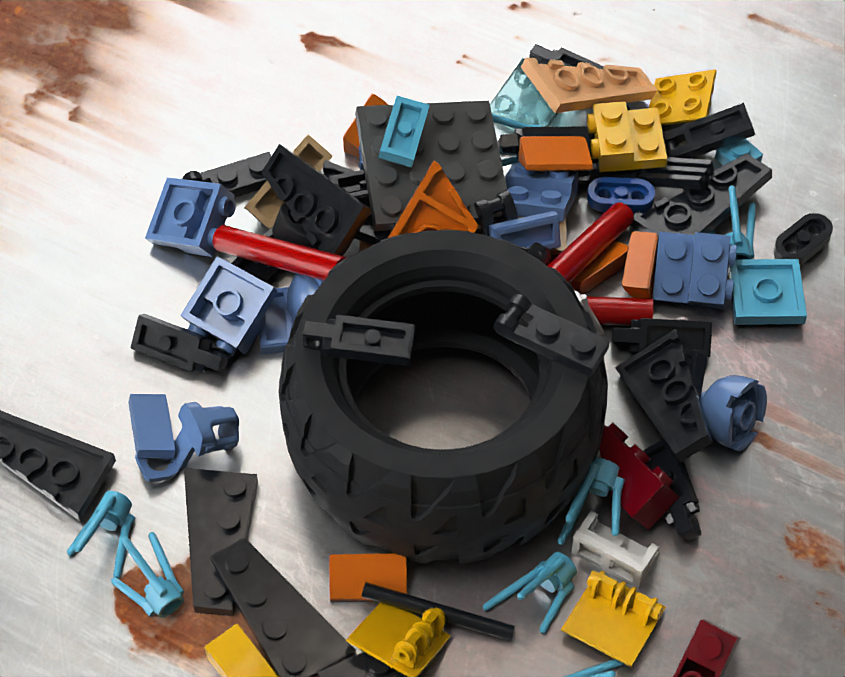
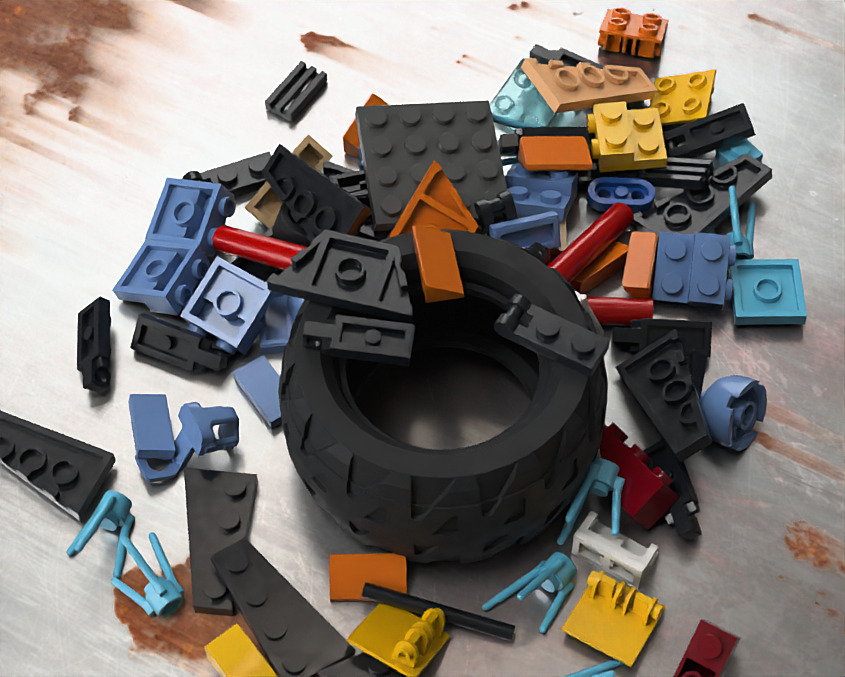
medium azure plate [378,95,430,168] -> none
black plate [773,213,833,265] -> none
none -> black hinge [77,296,112,395]
none -> medium blue plate [112,240,211,315]
none -> medium blue tile [233,355,282,429]
none -> black tile [264,61,328,121]
none -> black wing [267,230,413,324]
none -> orange slope [413,226,464,303]
none -> orange hinge [598,8,669,59]

